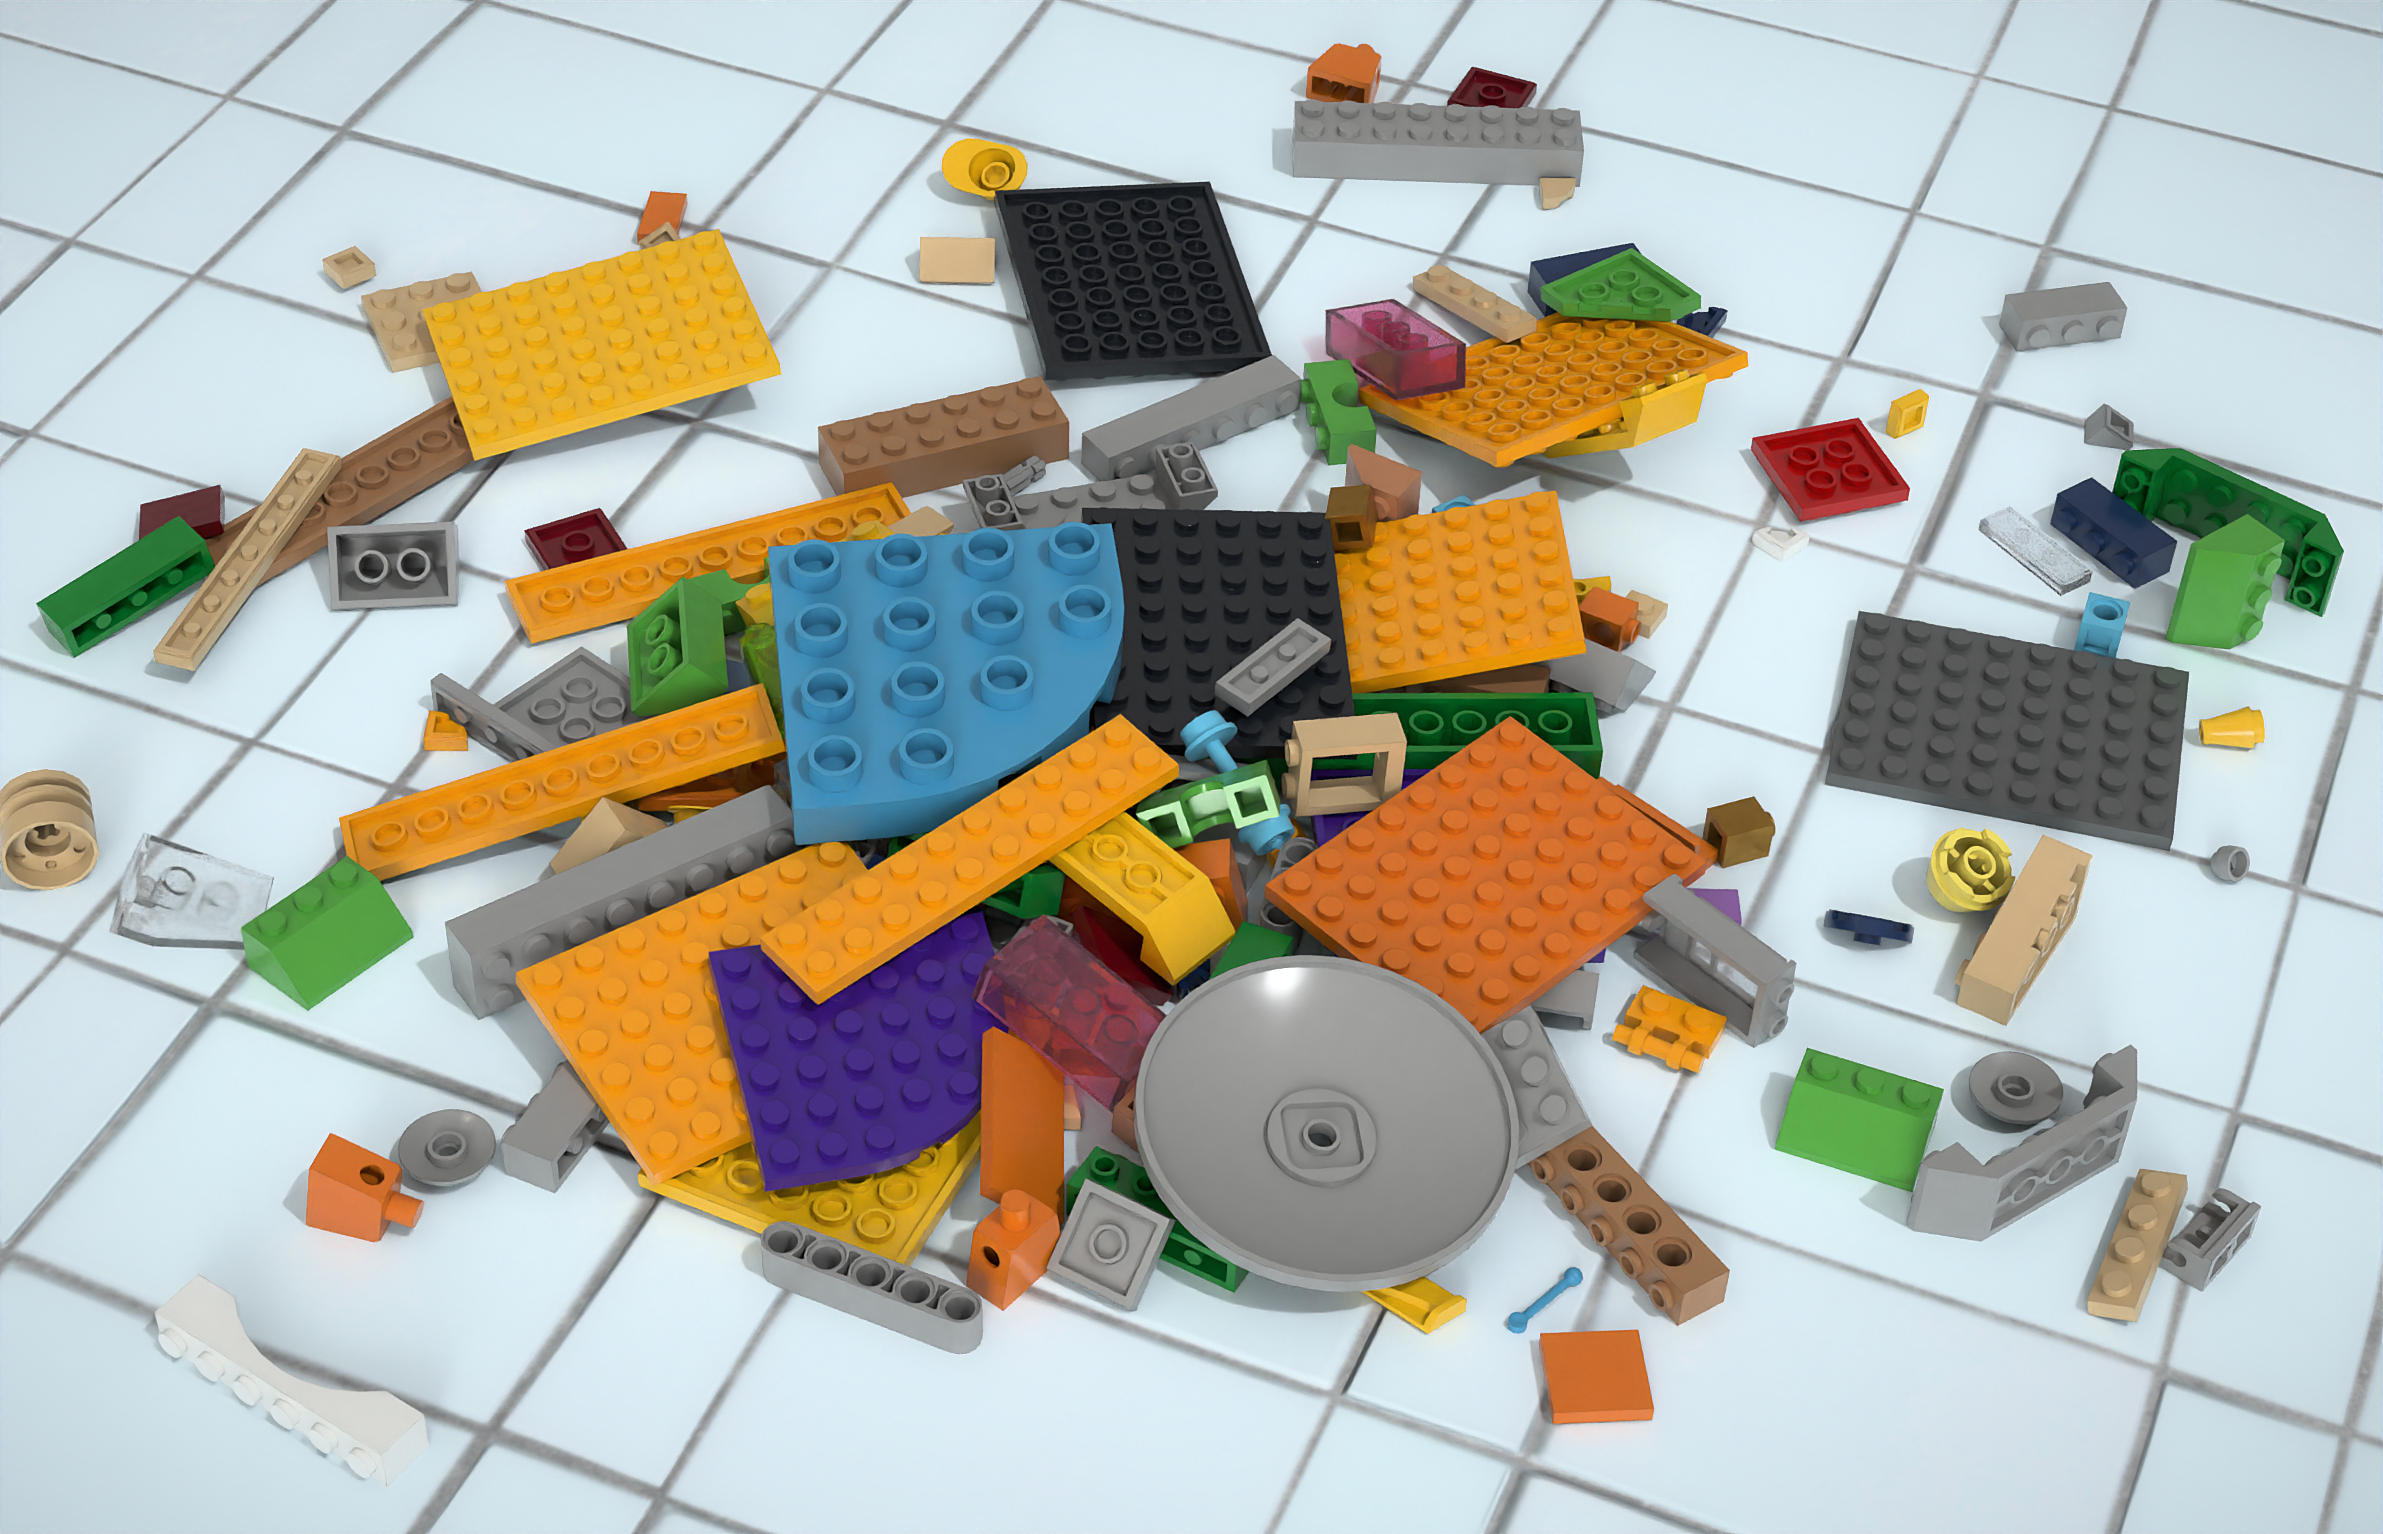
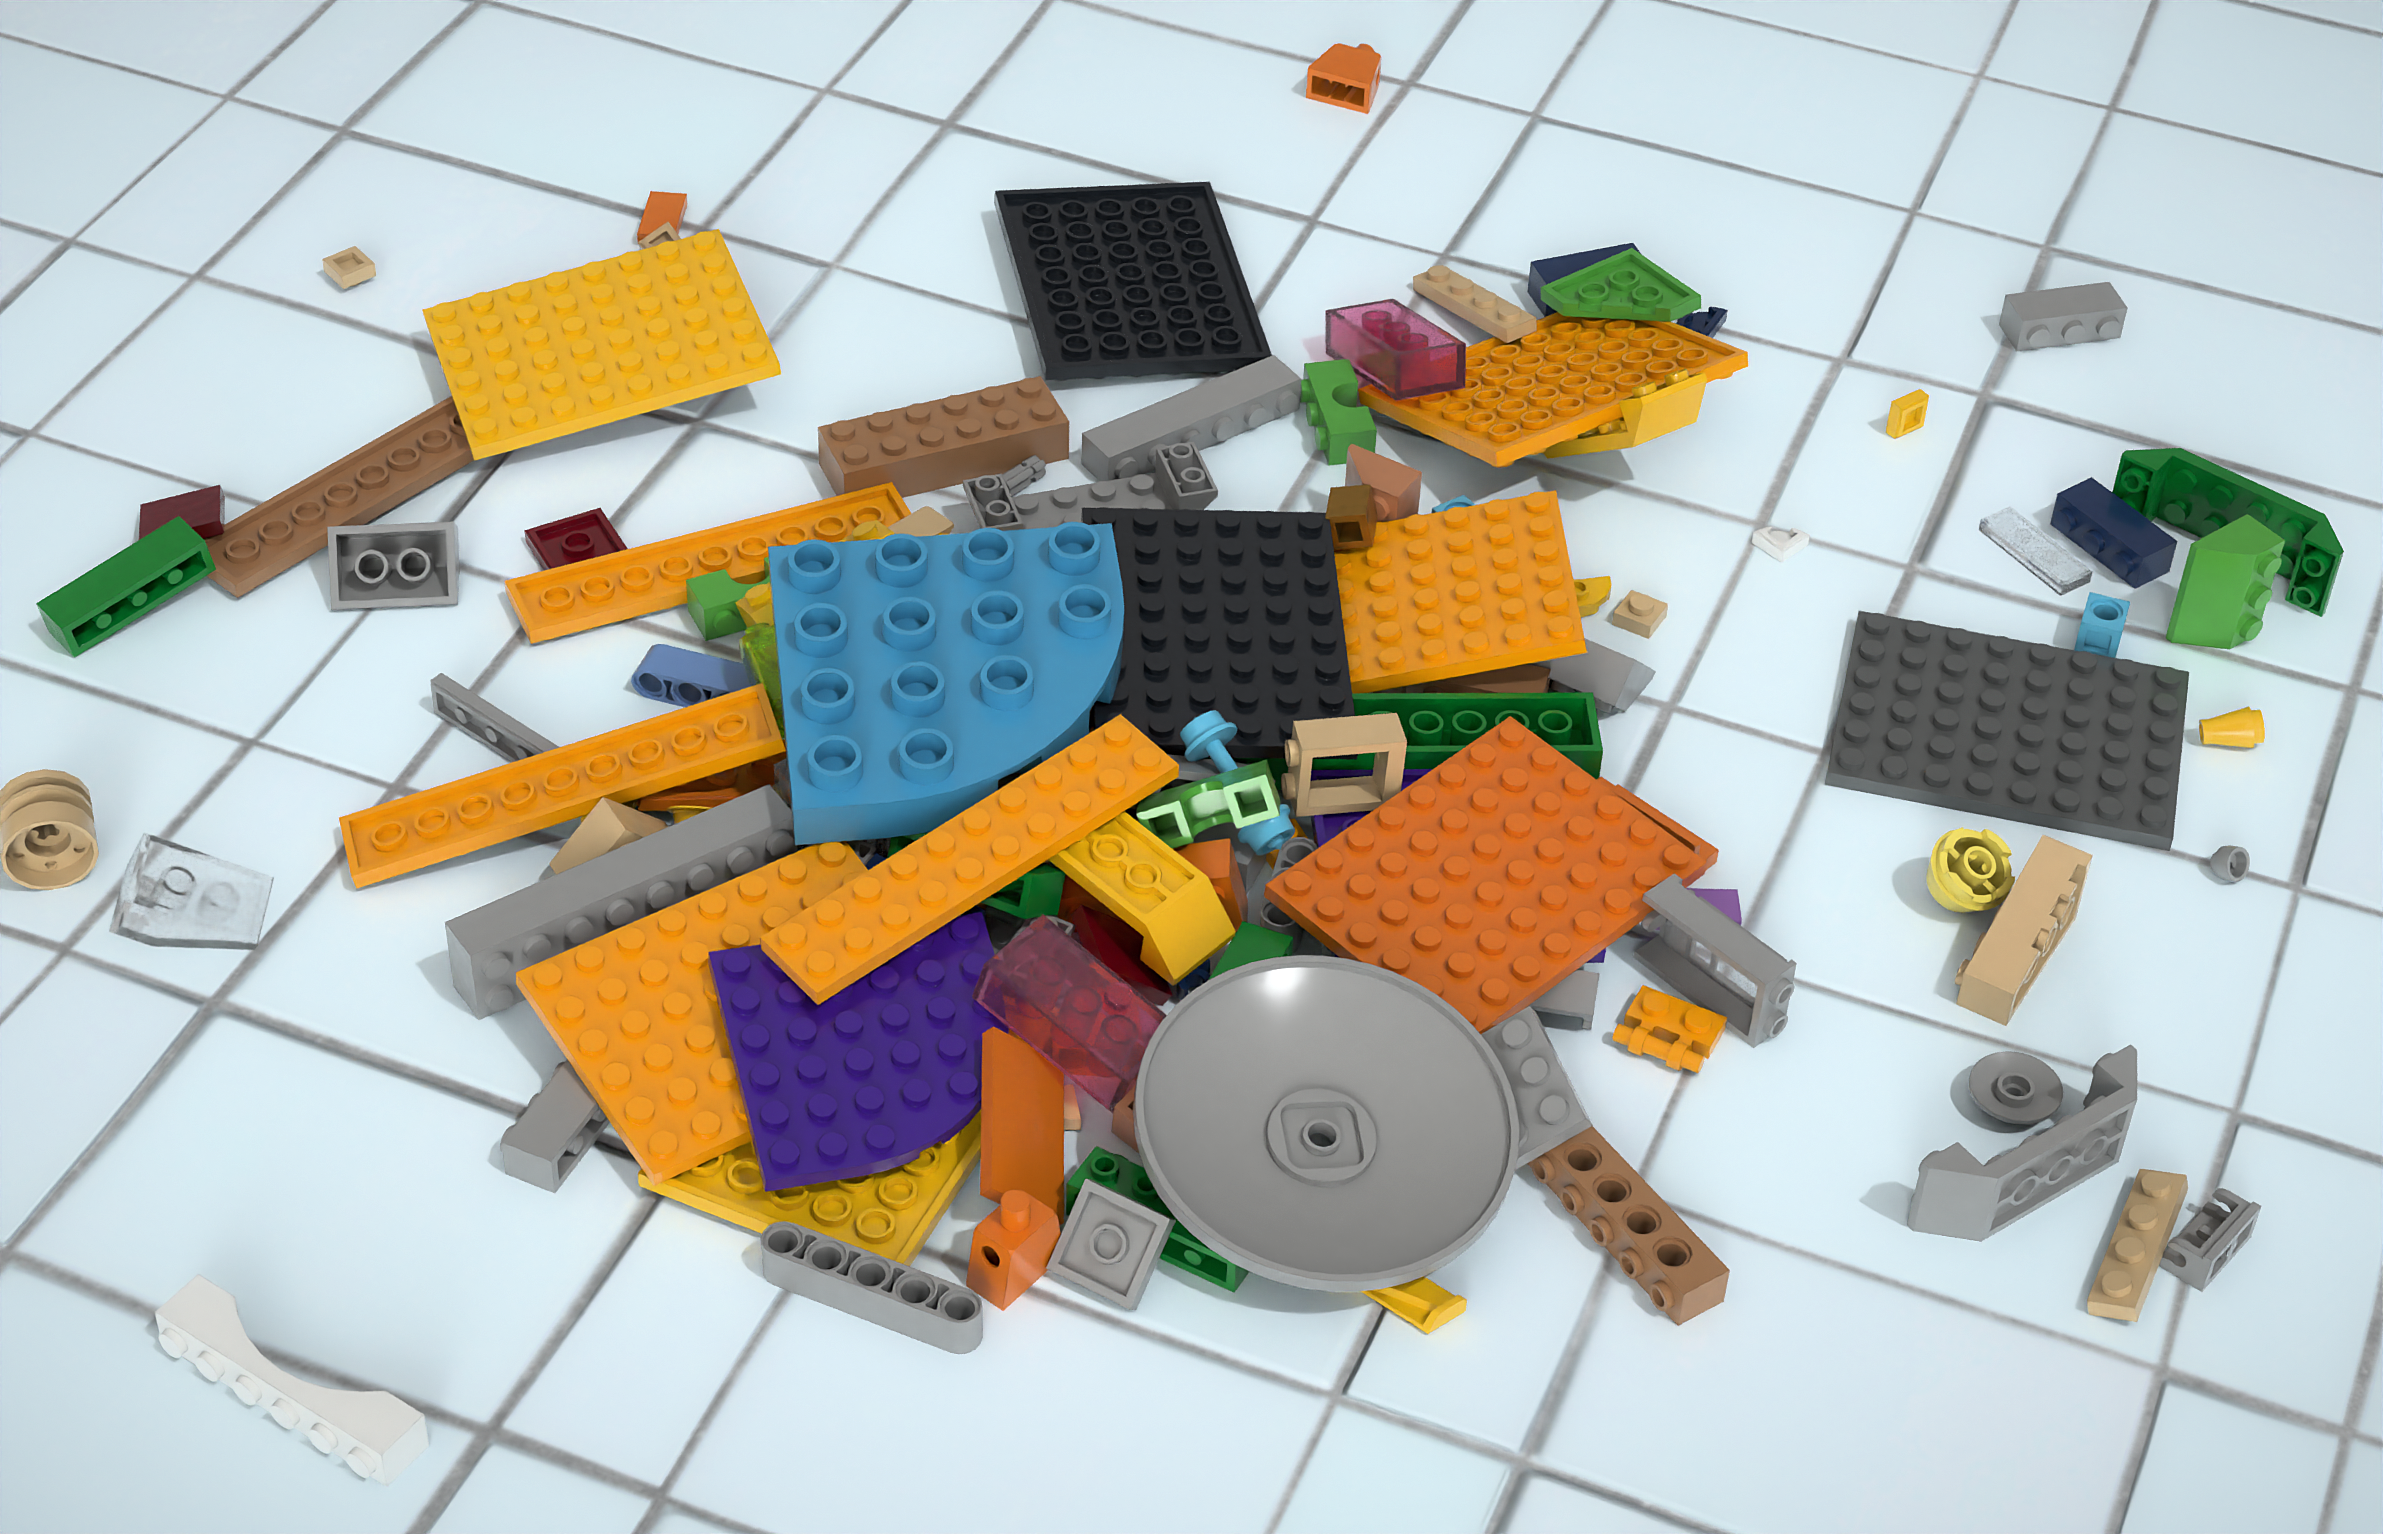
tan tile [153,448,342,671] -> none
bright green slope [240,856,413,1011] -> none
orange torso [306,1133,424,1242] -> none
tan plate [361,272,482,373] -> none
light grey dish [398,1109,496,1186] -> none
light orange tile [423,710,468,751] -> none
light grey plate [493,646,663,747] -> none
bright green slope [627,577,728,716] -> none
tan panel [919,237,995,284] -> none
yellow piece [941,138,1028,201] -> none
light grey plate [1214,618,1331,716] -> none
light grey brick [1292,99,1584,187] -> none
dark red tile [1447,67,1537,108] -> none
dark azure hinge [1508,1267,1583,1334] -> none
tan tile [1539,178,1576,209] -> none
orange tile [1539,1329,1654,1424] -> none
orange brick [1579,586,1641,653] -> none
pearl gold brick [1702,796,1775,868] -> none
red plate [1751,418,1910,522] -> none
bright green slope [1775,1048,1944,1192] -> none
dark blue plate [1823,909,1915,946] -> none
light grey slope [2084,403,2134,450] -> none

